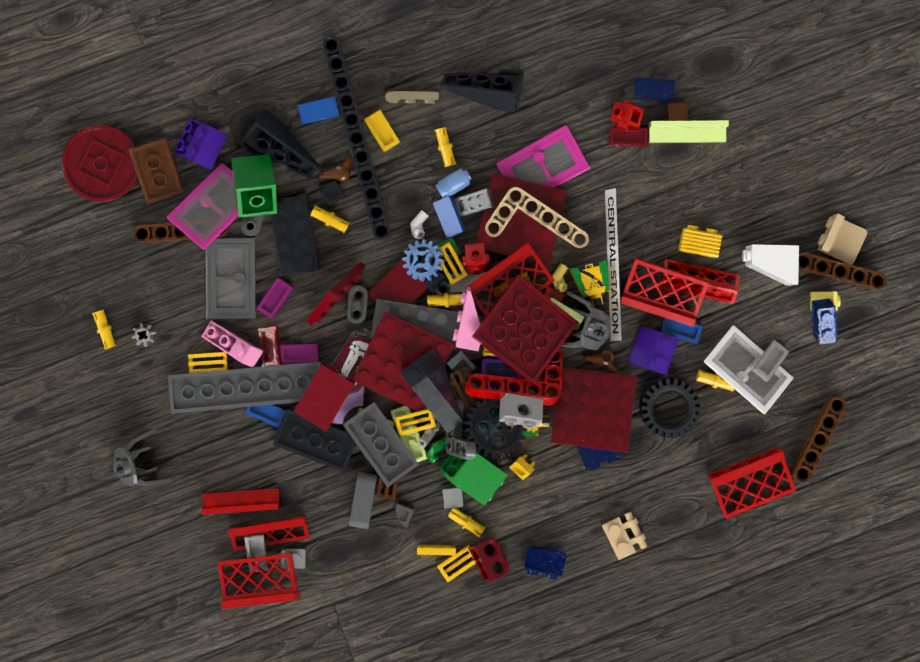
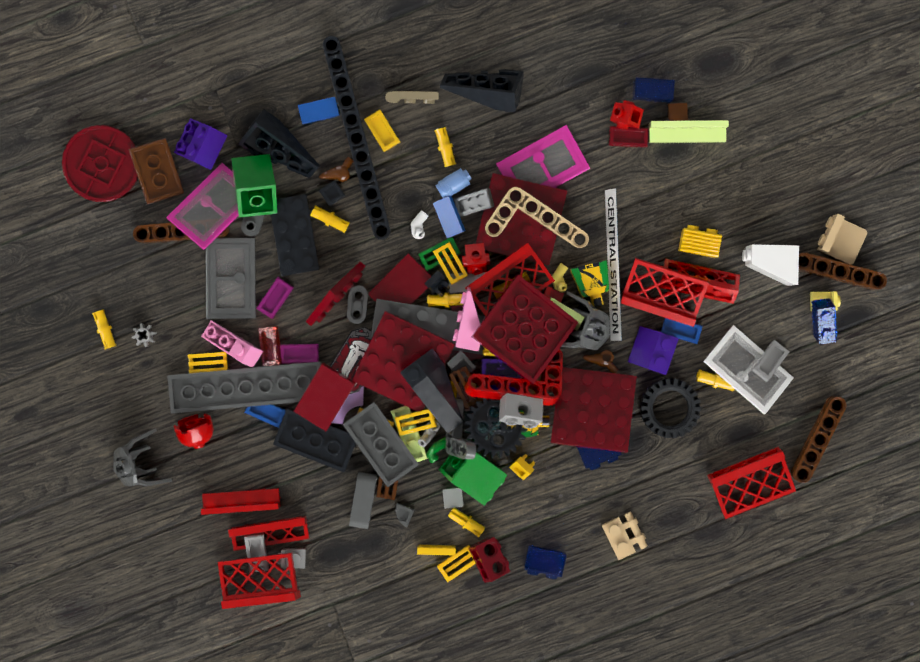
medium blue gear [402,239,445,282] -> none
none -> red cylinder [174,414,214,449]

